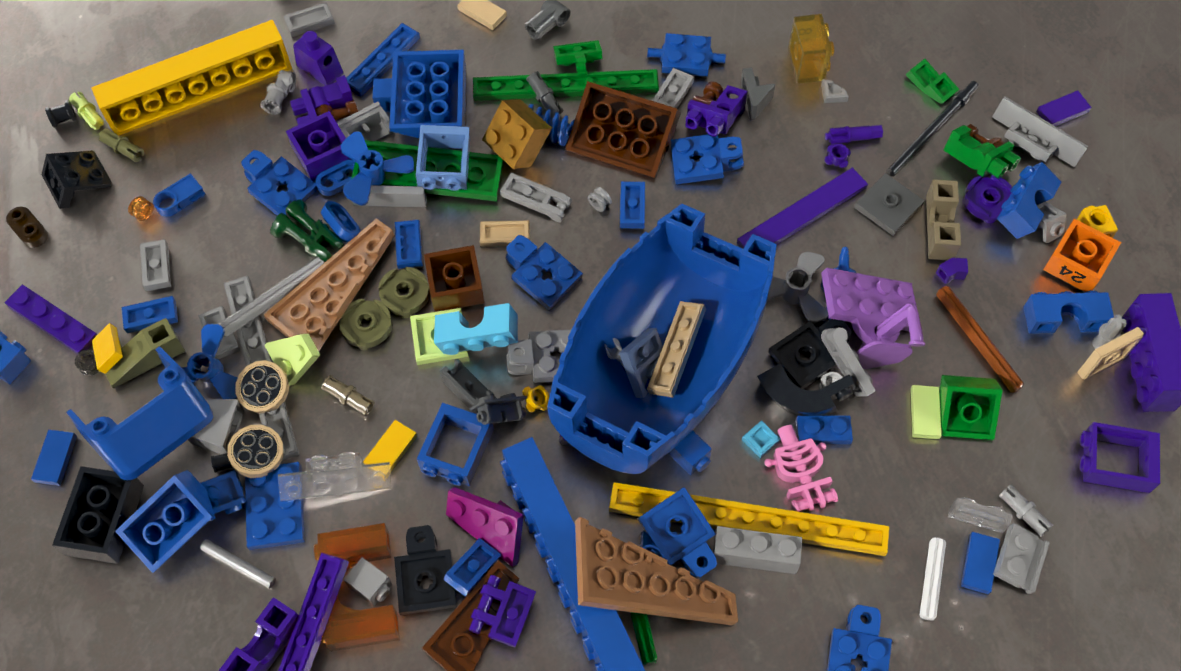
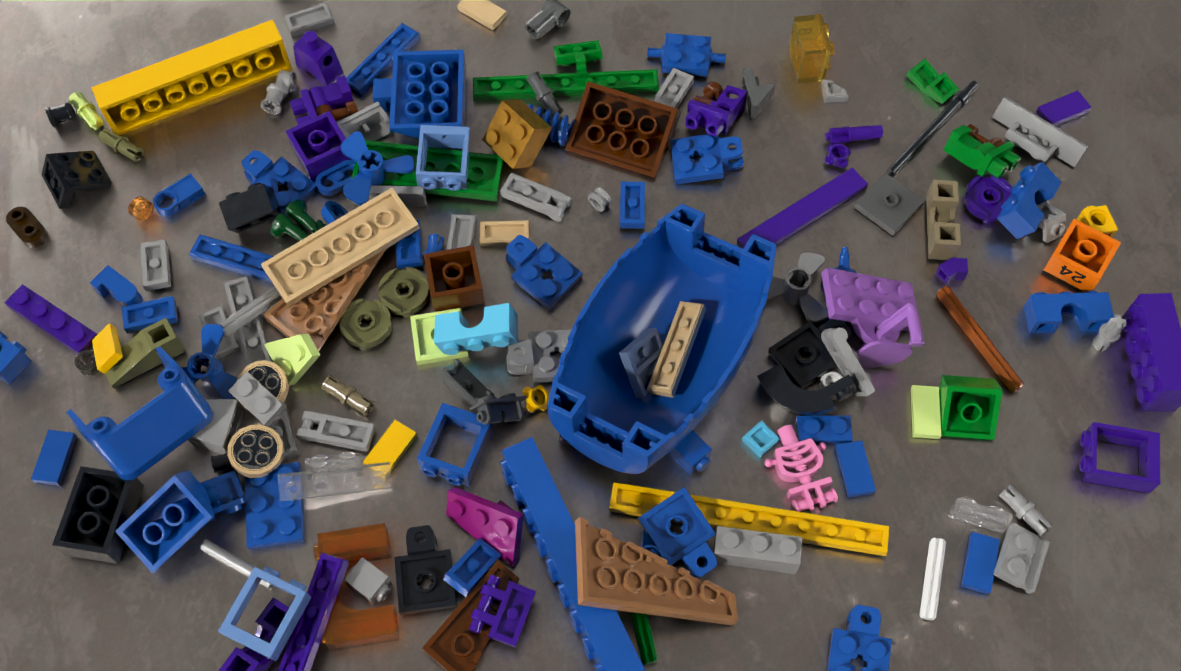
light grey hand [604,338,624,367] -> none
tan tile [1077,327,1144,379] -> none
none -> blue leg [89,265,143,307]
none -> blue tile [189,234,273,283]
none -> medium blue window [218,566,311,661]
none -> black brick [219,183,282,233]
none -> light grey plate [229,371,286,427]
none -> tan plate [261,188,420,307]
none -> light grey plate [296,411,375,452]
none -> blue pin [422,234,444,263]
none -> light grey tile [446,214,477,250]
none -> blue tile [835,440,876,498]

